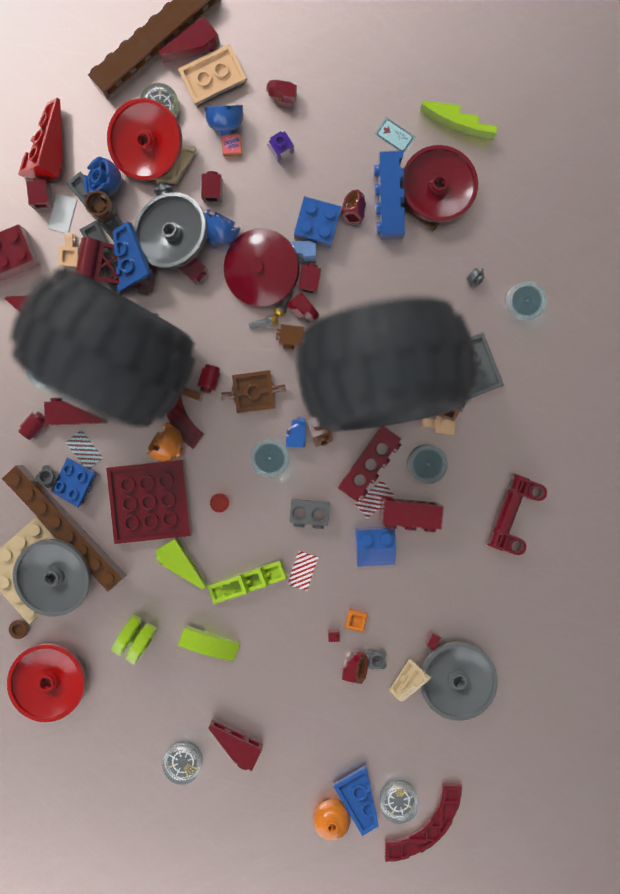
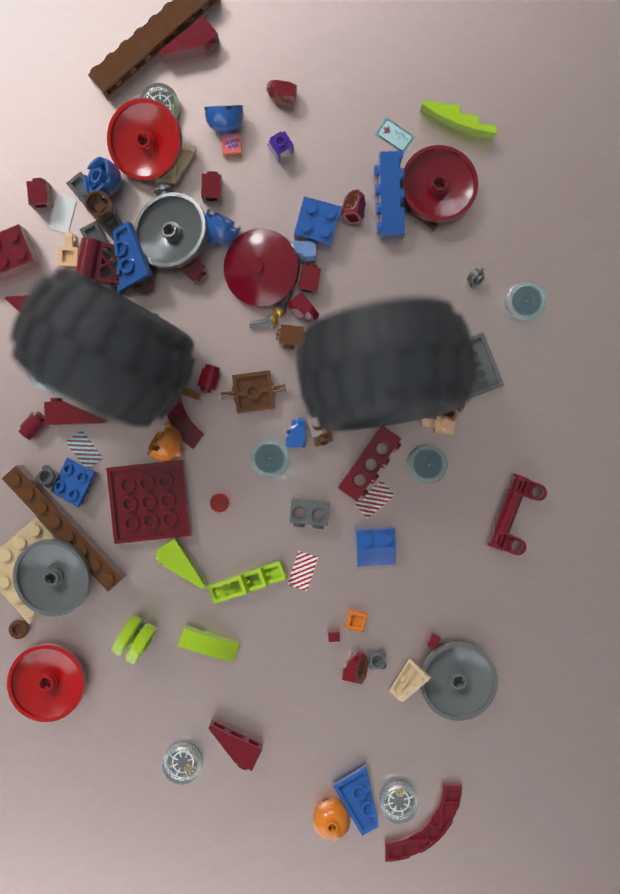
red wedge [18,97,63,181] -> none
light nougat plate [178,44,247,106] -> none
dark red brick [379,497,444,532] -> none

